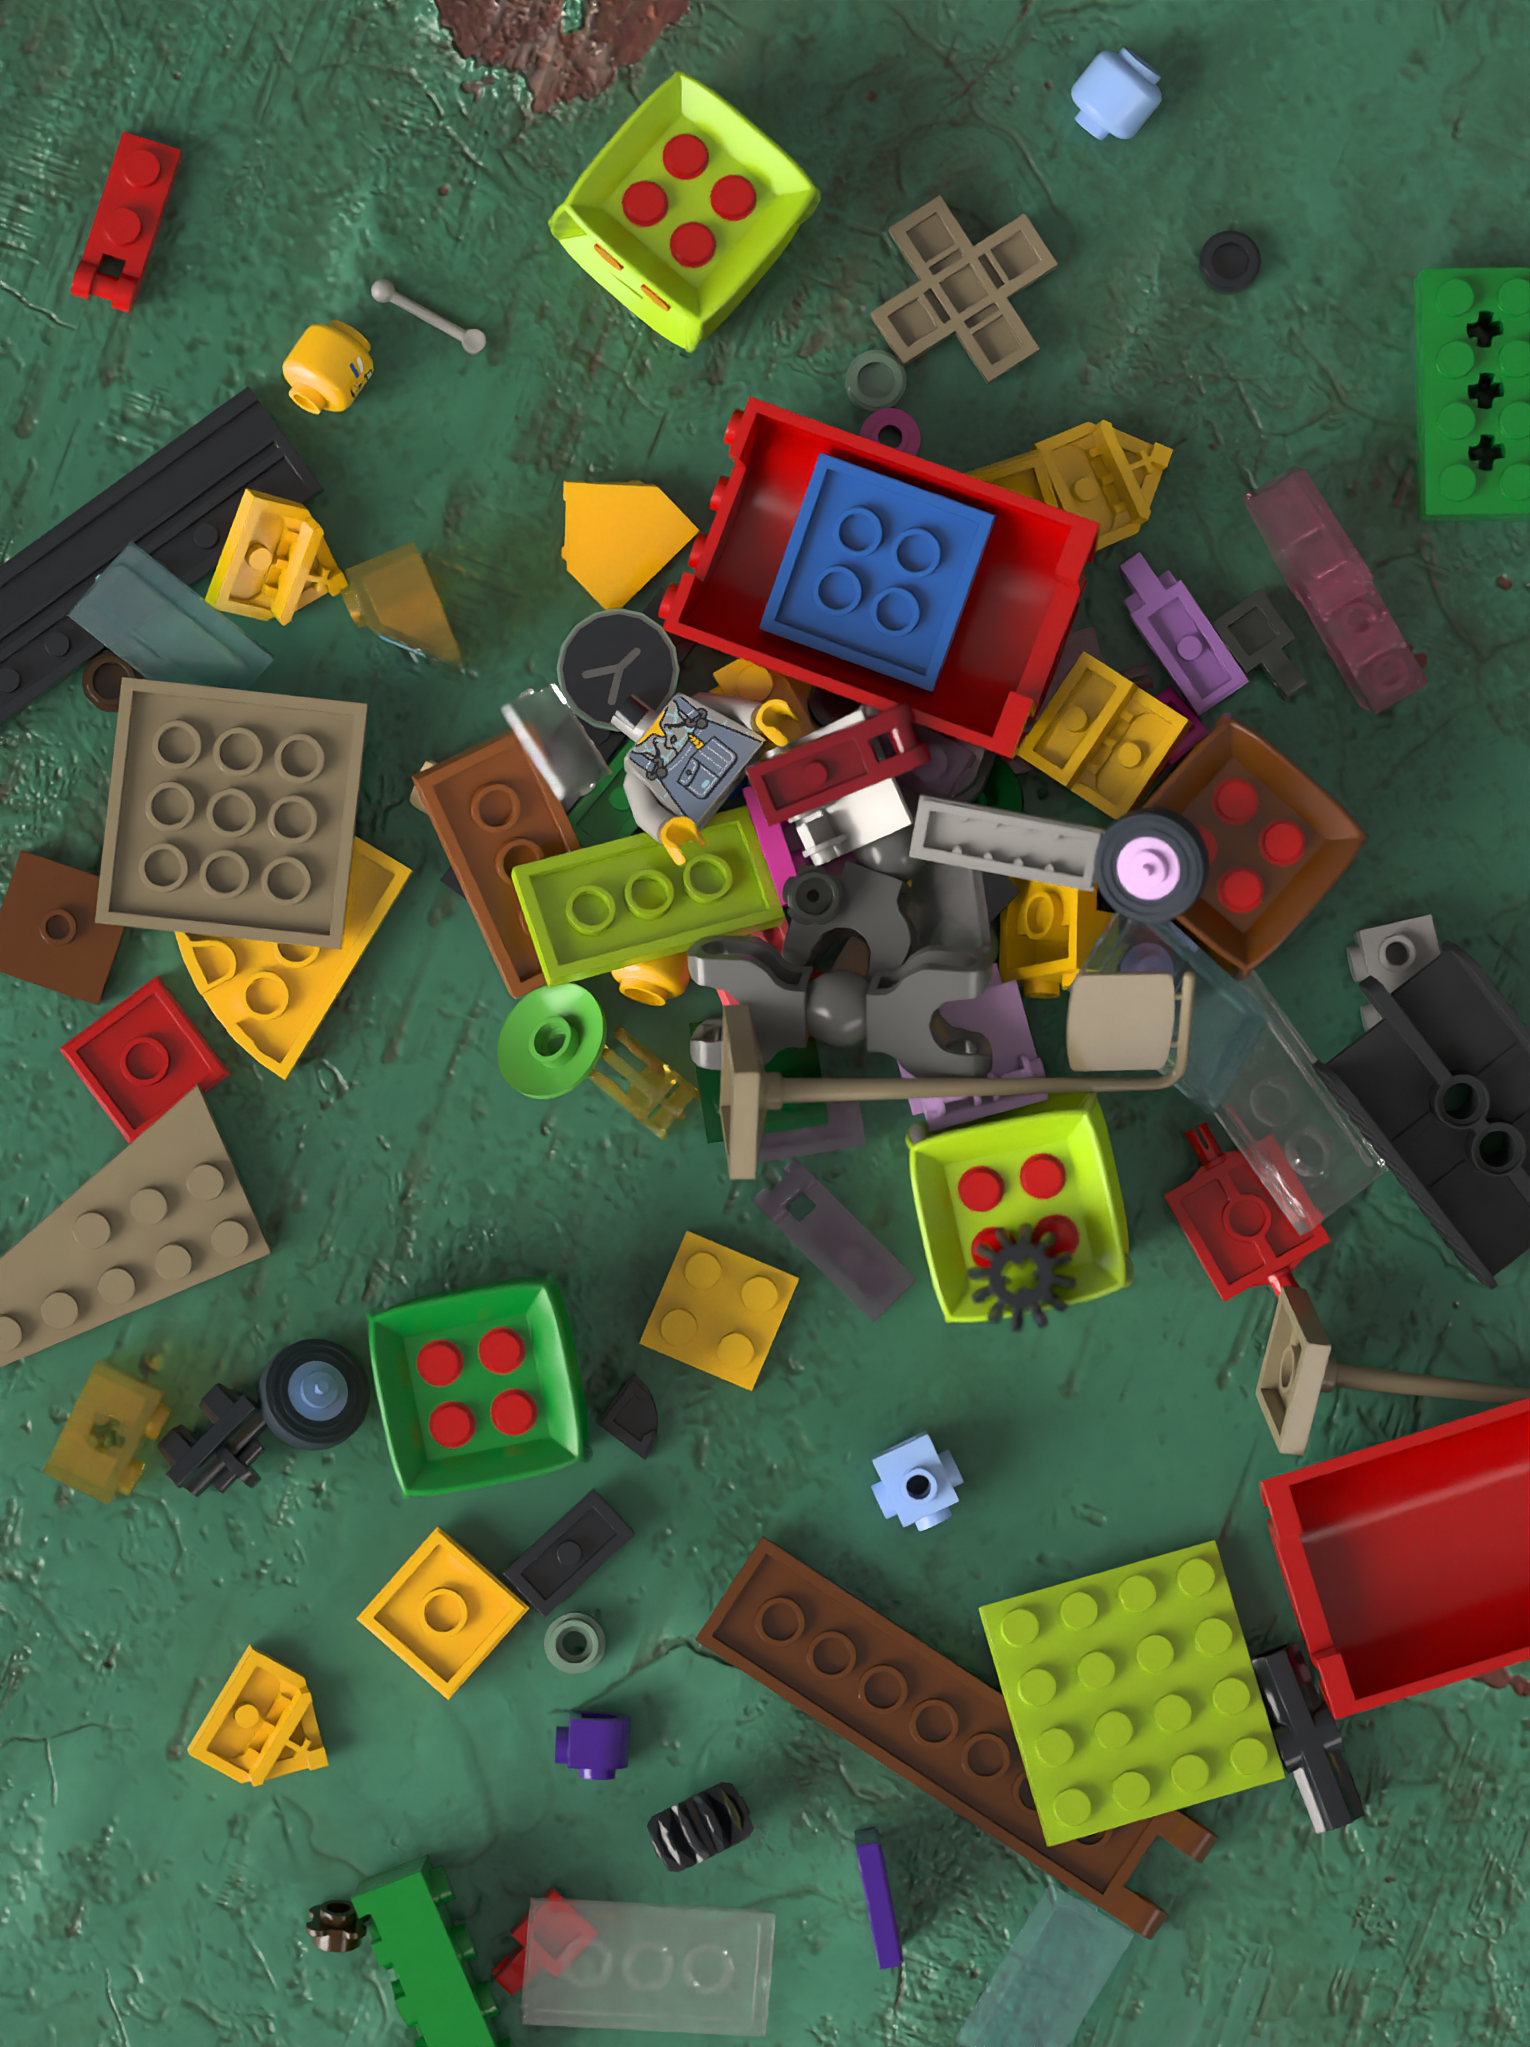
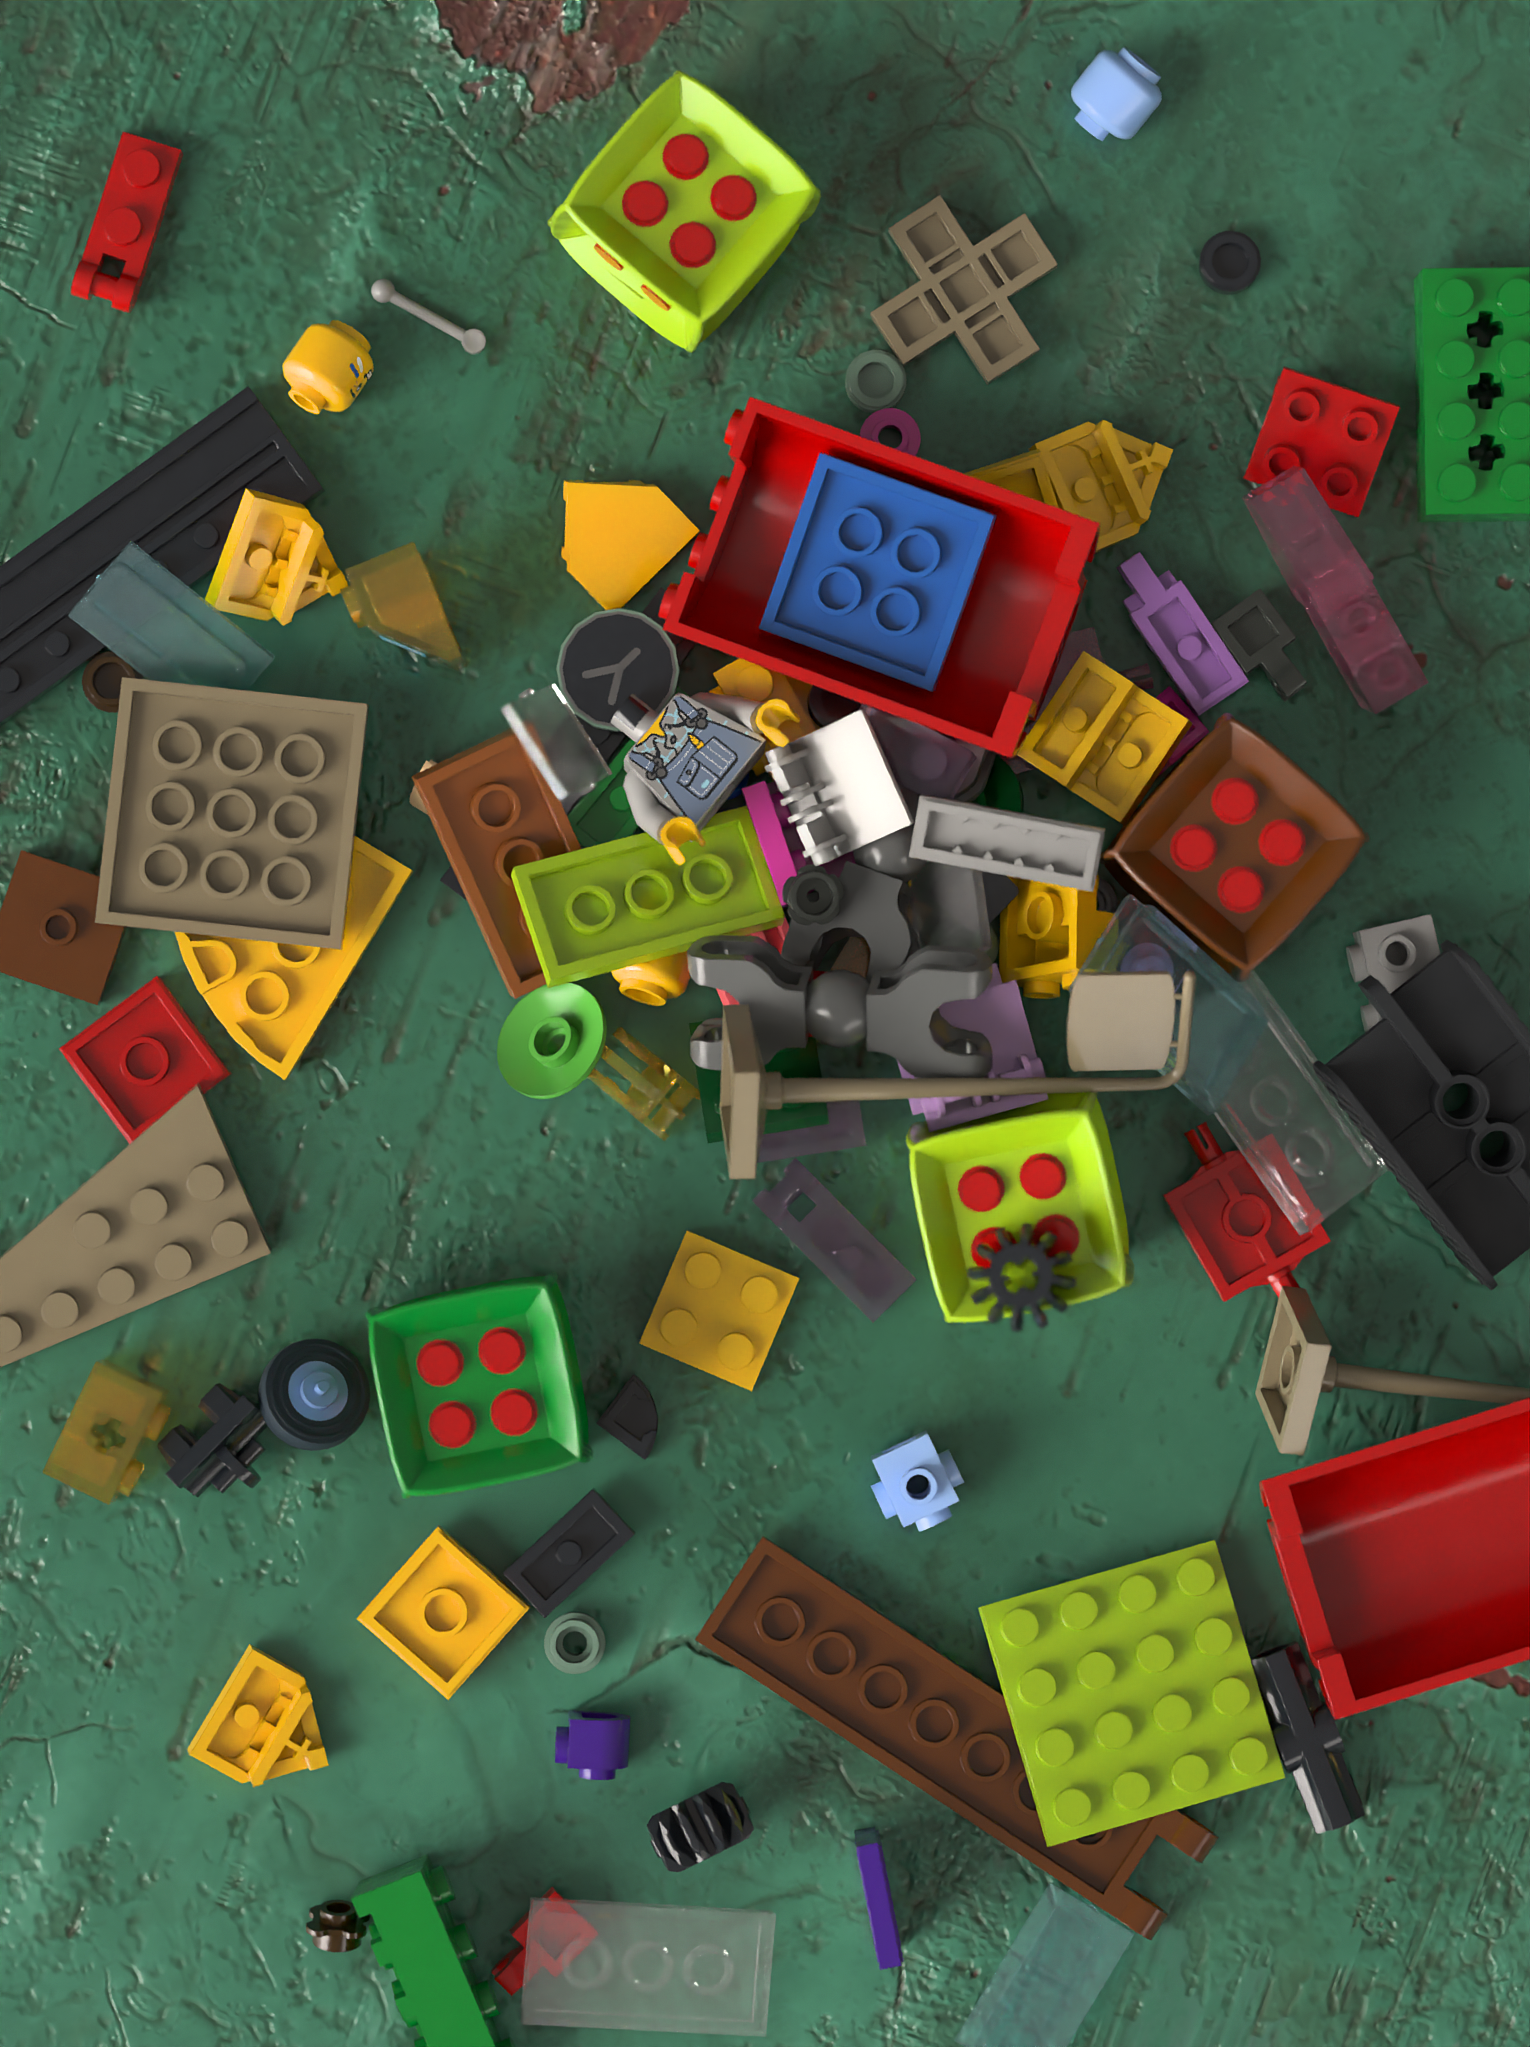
dark red plate [745,701,932,827] -> none
black wheel [1094,807,1210,922] -> none
none -> red hinge [1243,366,1400,518]

